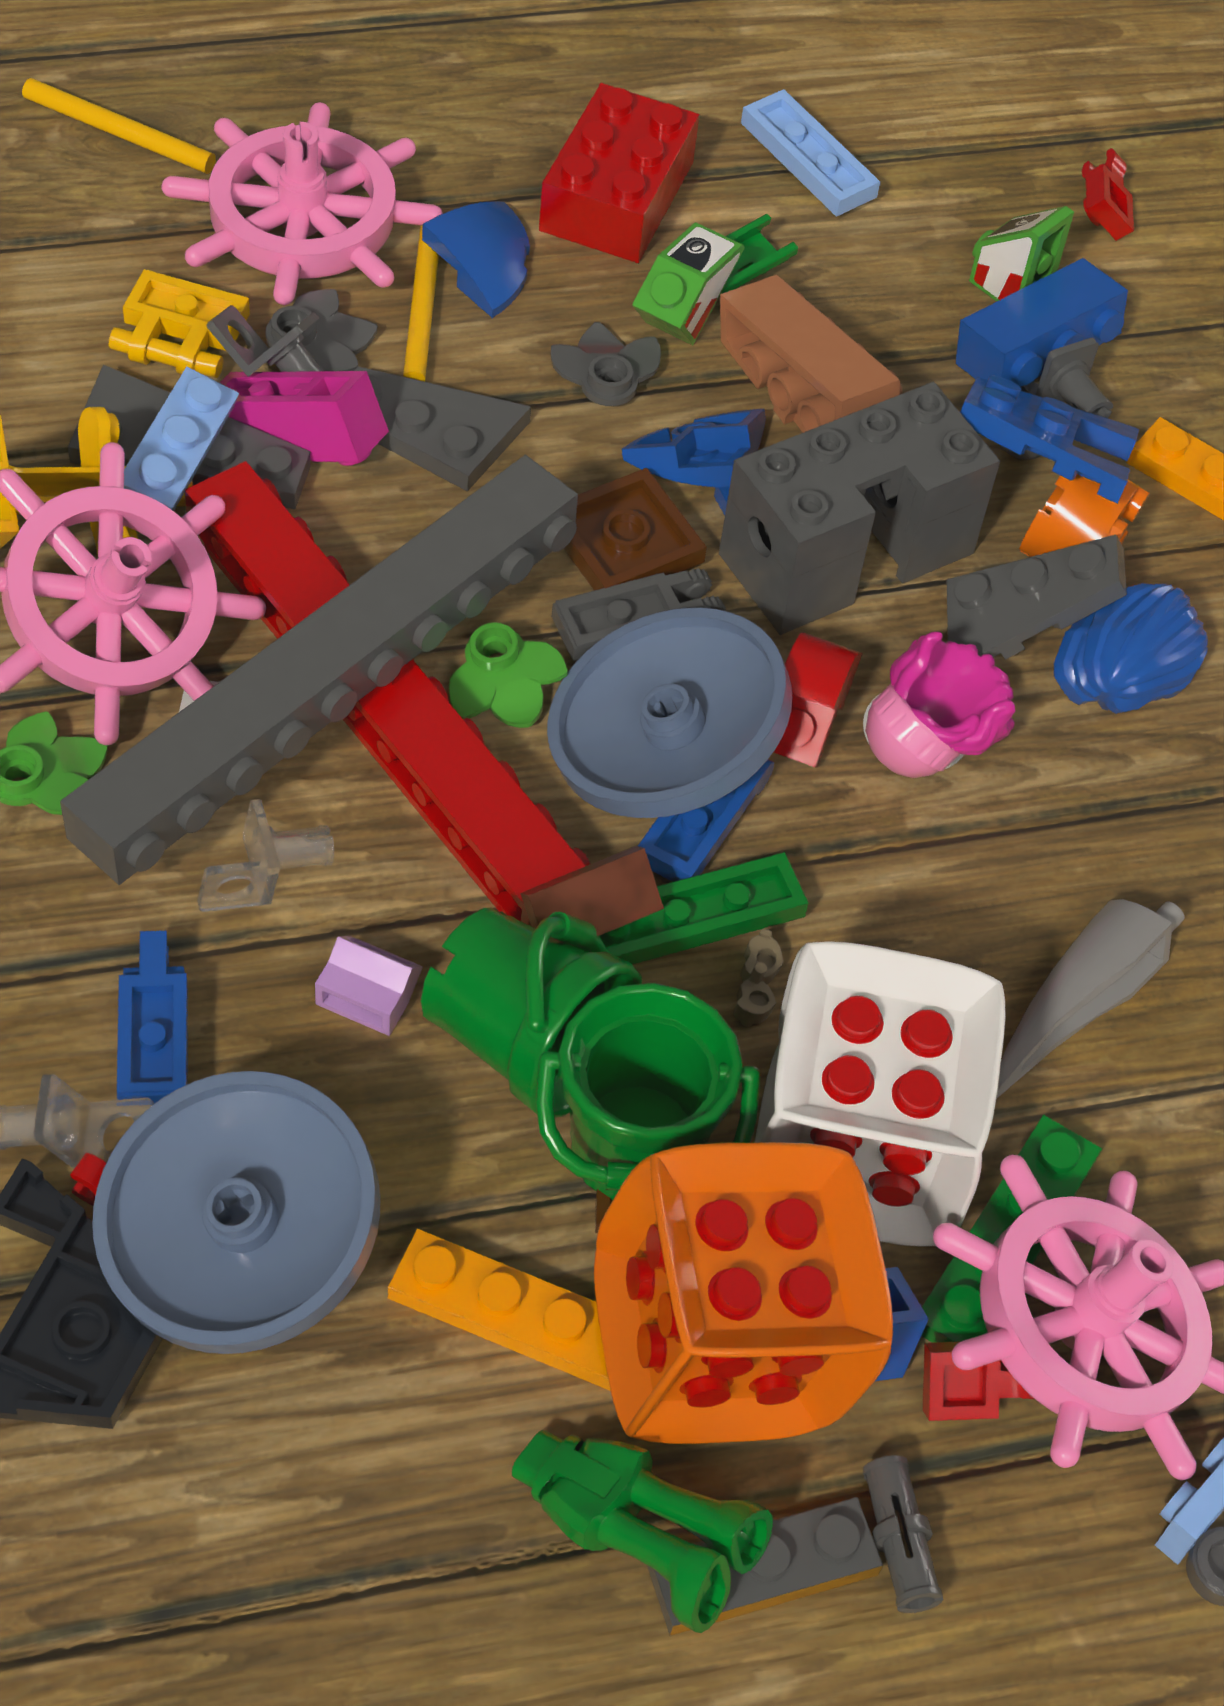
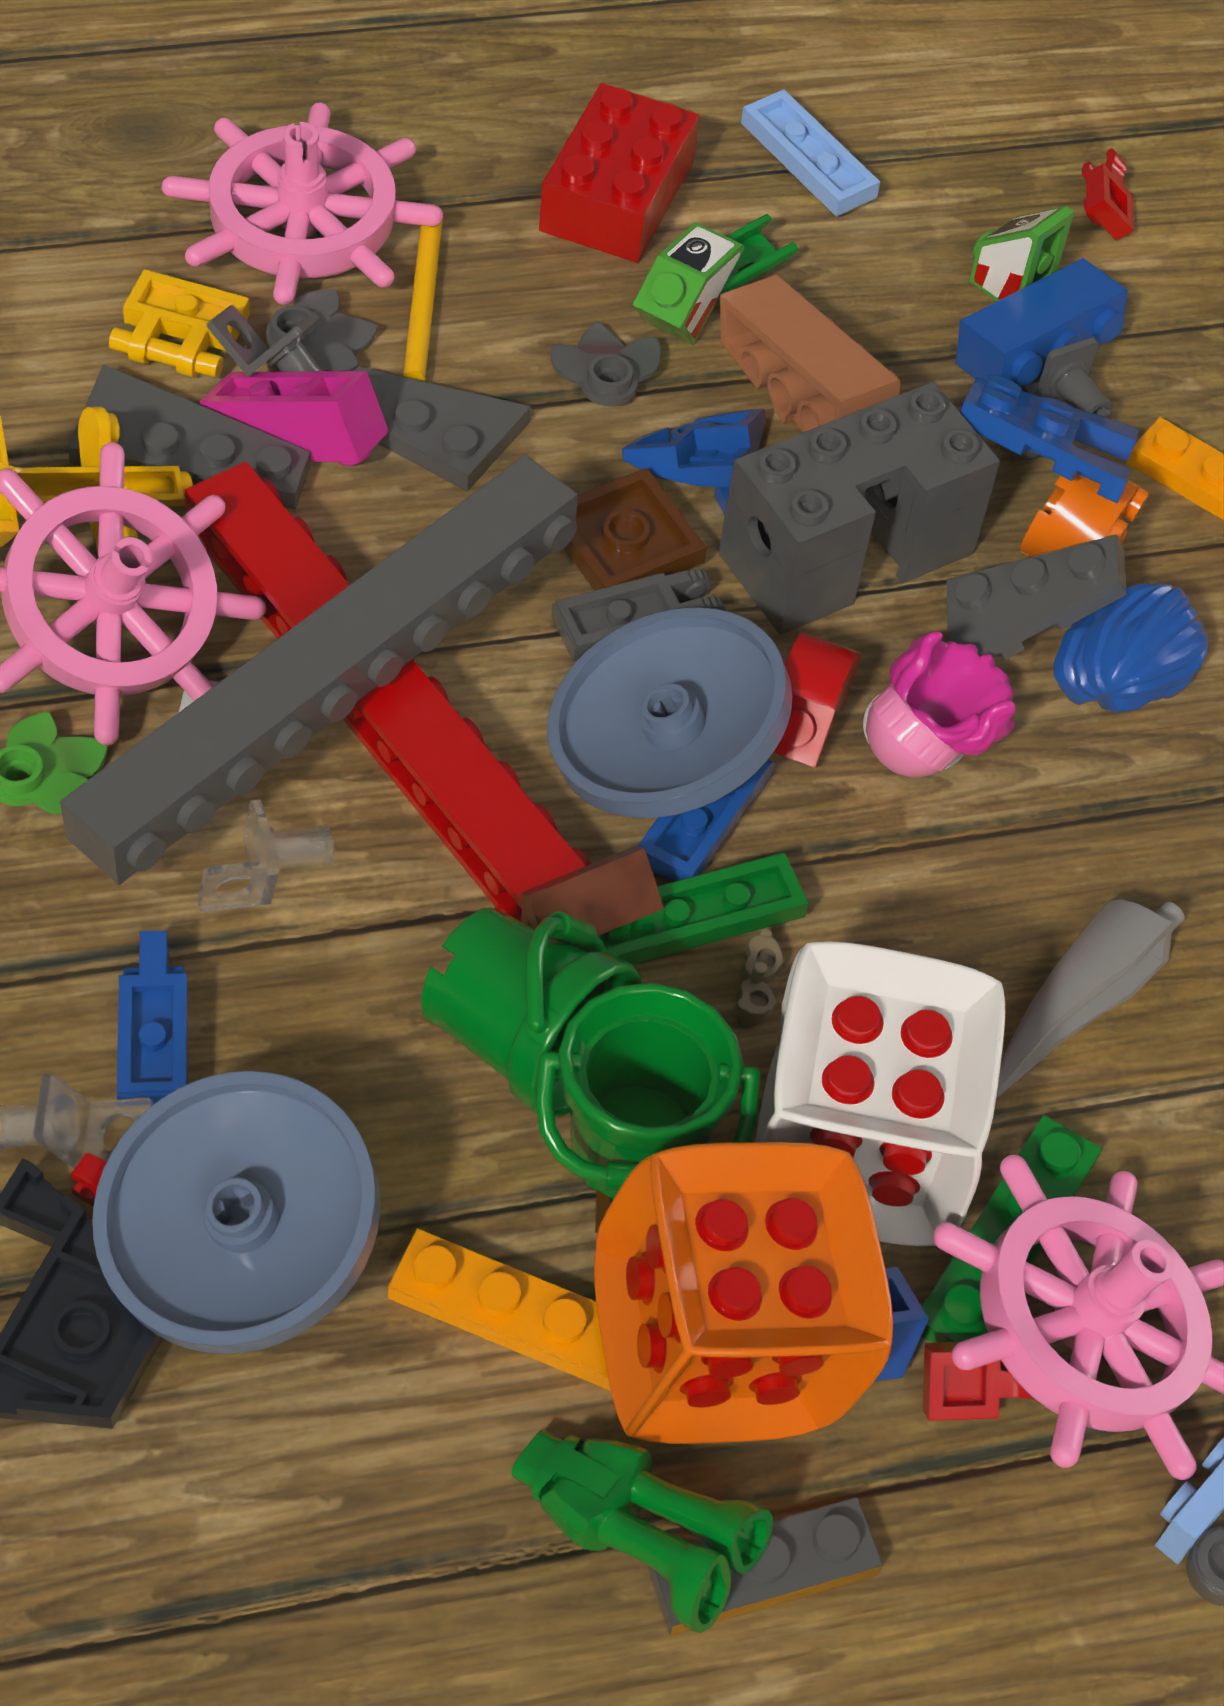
yellow bar [22,78,216,174] -> none
light blue plate [124,366,239,511] -> none
lavender piece [315,935,423,1036] -> none
blue brick [422,201,530,318] -> none
bright green plate [449,622,568,728] -> none
dark grey pin [863,1455,943,1613] -> none

